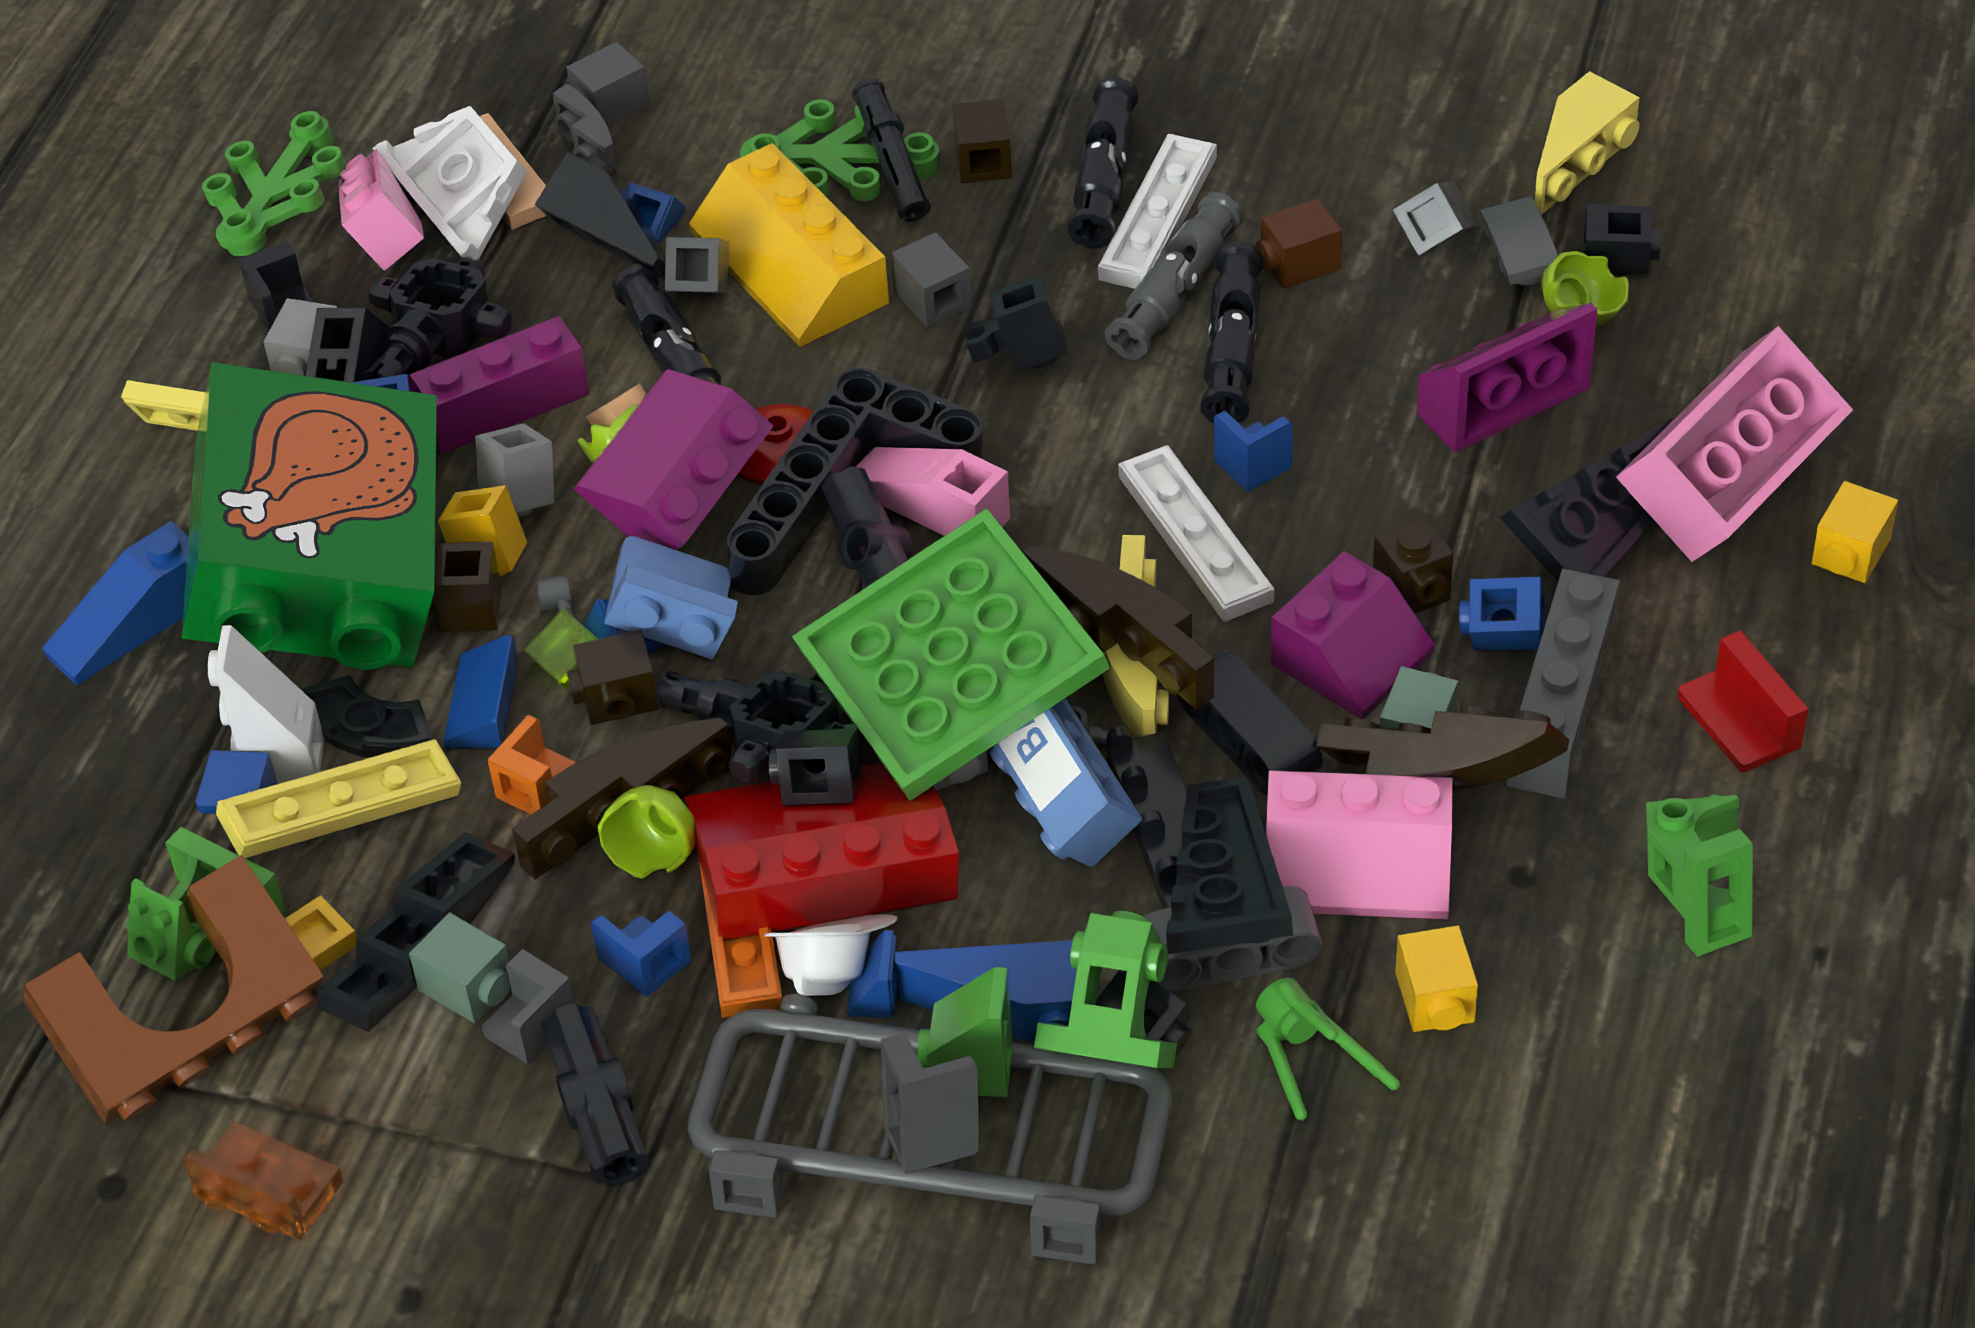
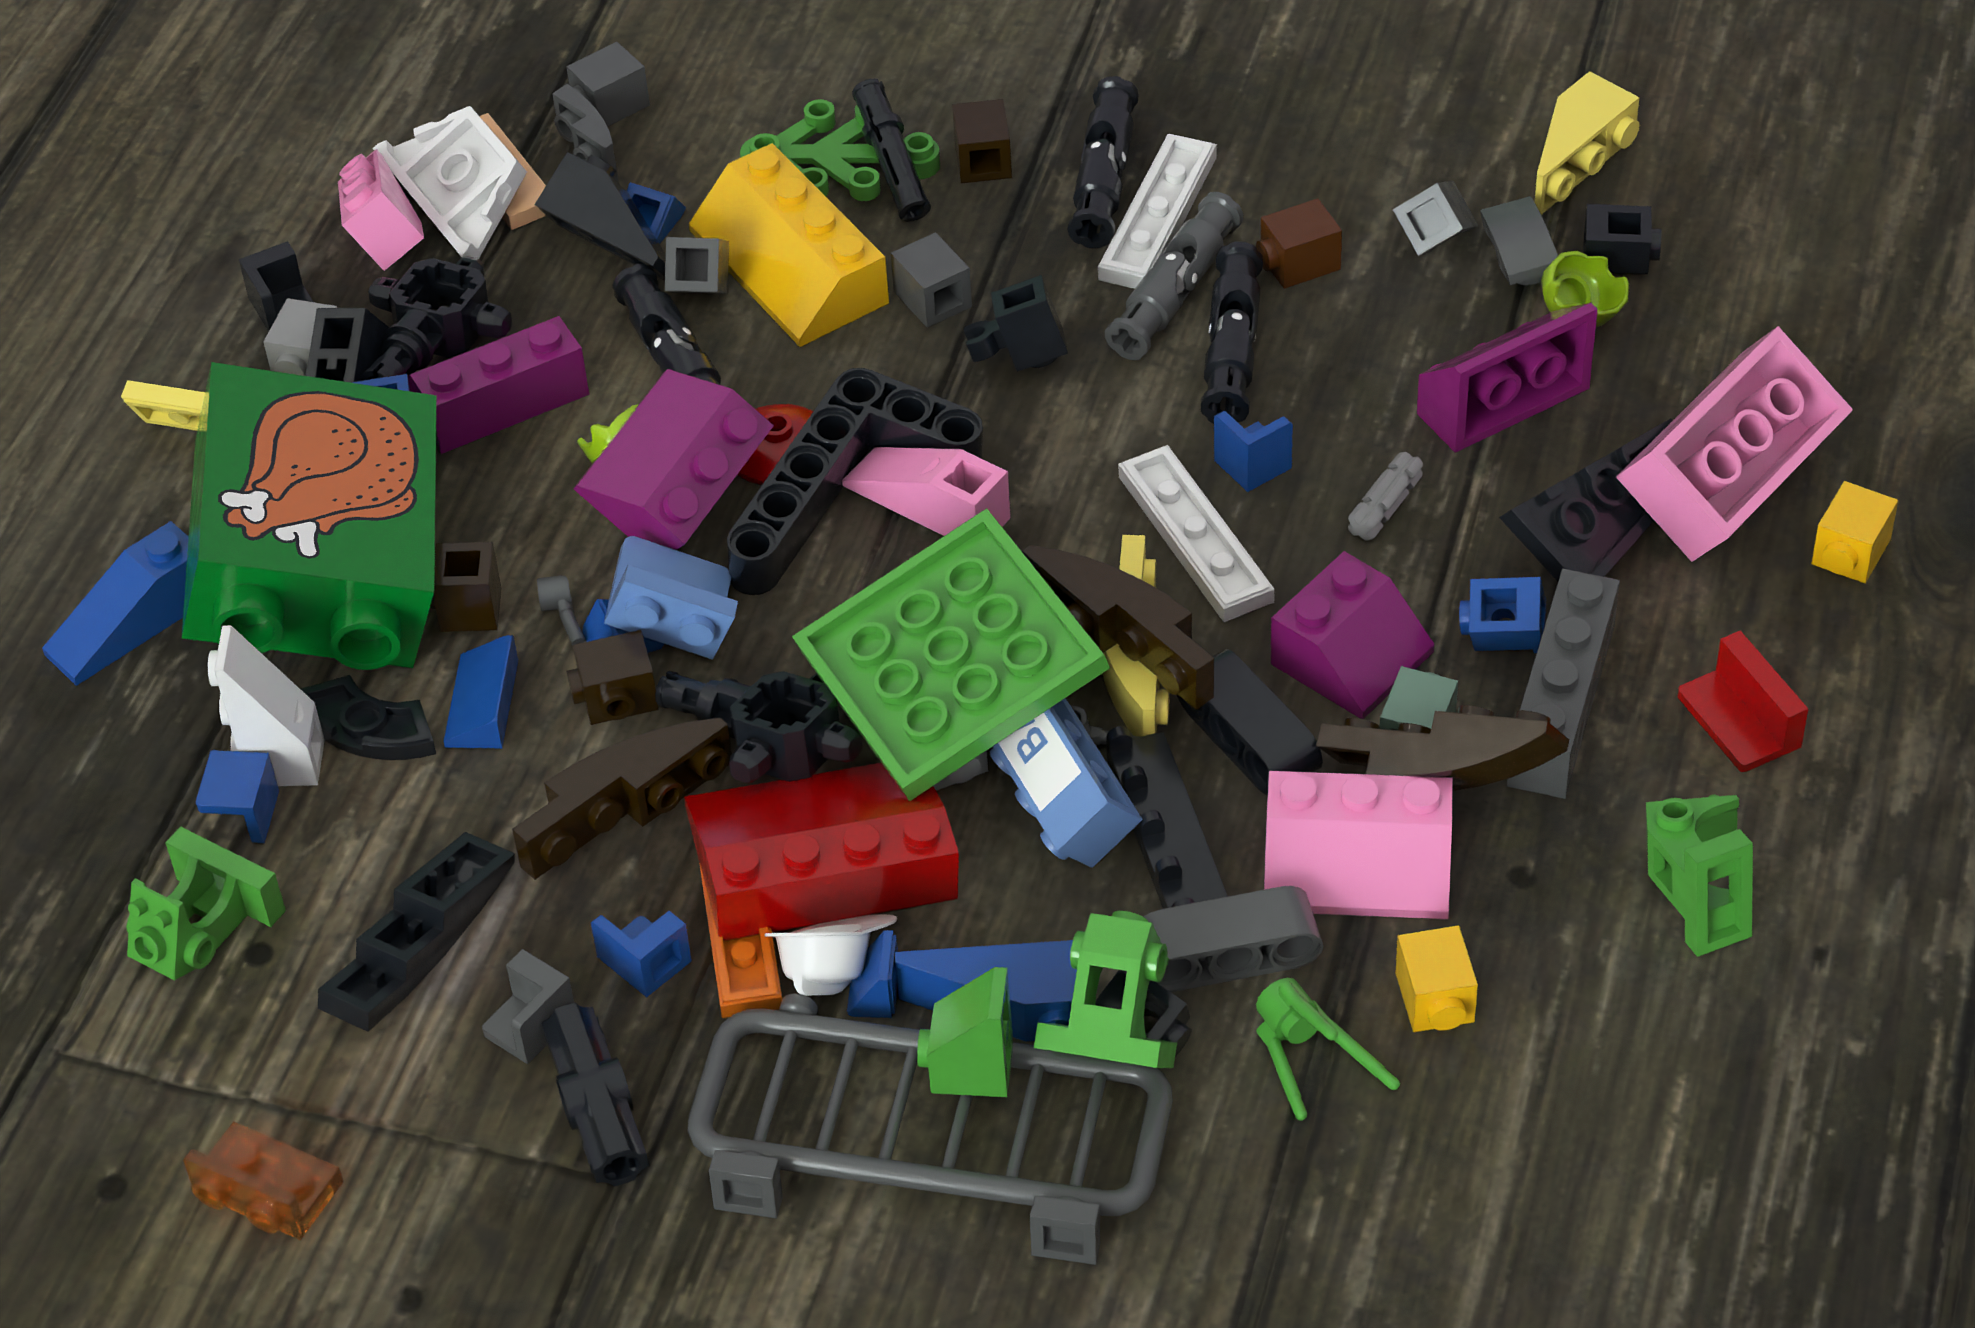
dark orange arch [23,855,324,1124] -> none
bright green plant [202,111,347,256] -> none
light yellow tile [216,739,462,858] -> none
yellow tile [285,895,357,971] -> none
sand green brick [409,912,511,1024] -> none
yellow brick [438,485,528,577] -> none
light grey brick [475,423,555,517] -> none
orange panel [488,715,577,815] -> none
clear neon green tile [524,609,598,690] -> none
light nougat tile [586,383,647,426] -> none
lime hair [597,785,697,879] -> none
black brick [769,724,864,805] -> none
black piece [821,466,912,587] -> none
dark grey panel [881,1033,979,1174] -> none
black wing [1166,776,1293,954] -> none
dark brown brick [1373,516,1454,614] -> none
none -> light grey axle [1348,452,1423,541]

